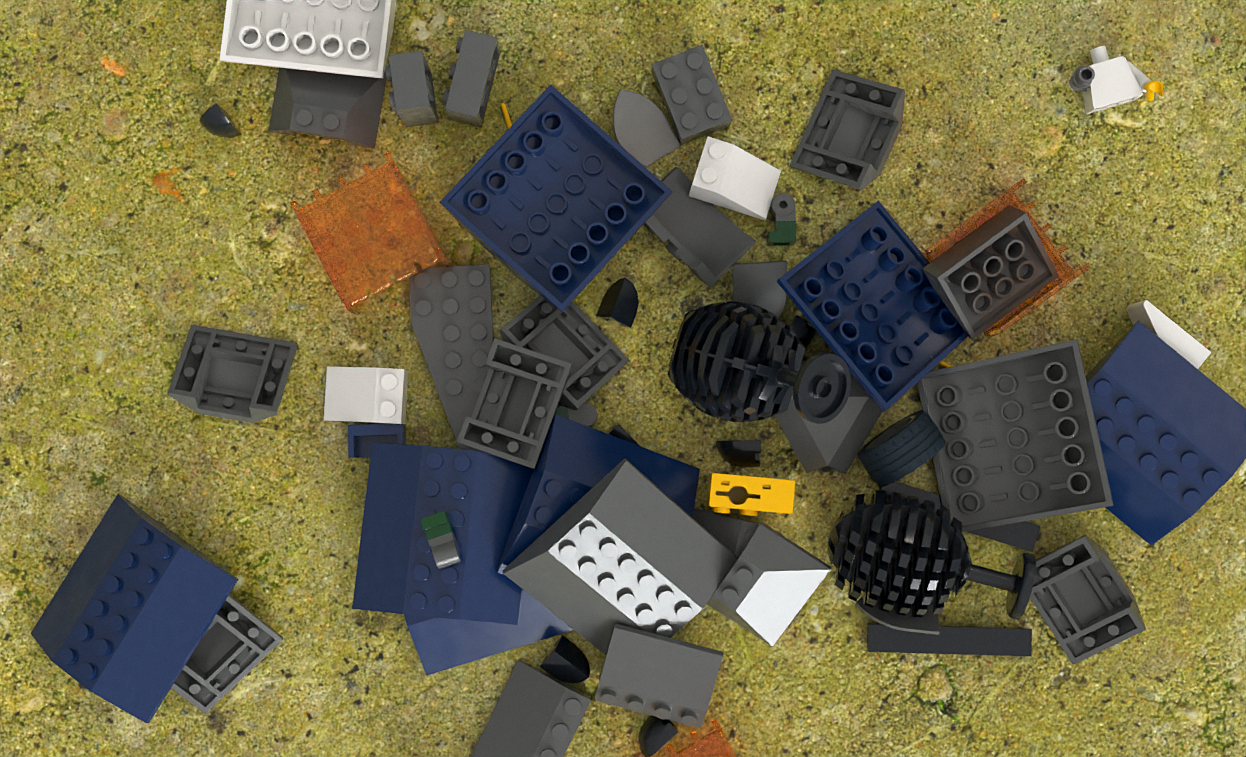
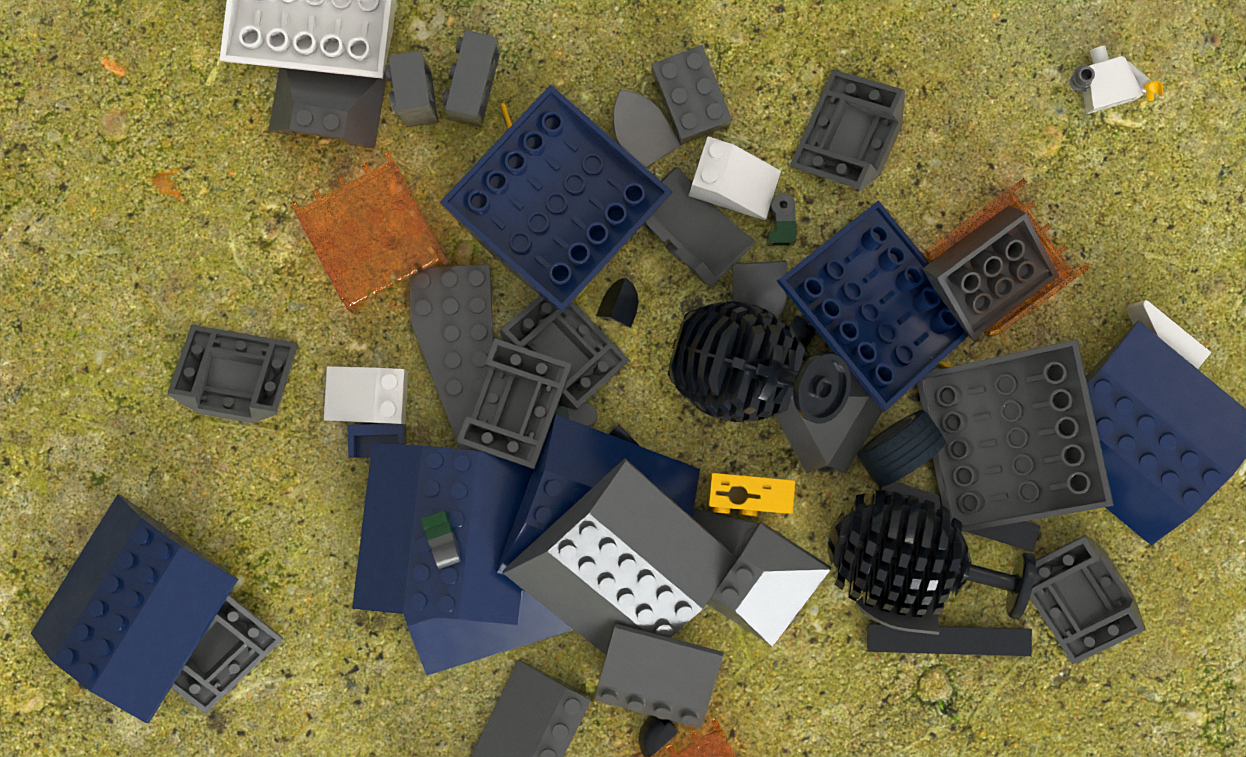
black brick [199,103,241,138] -> none
black brick [540,635,590,683] -> none
black brick [716,440,761,467] -> none

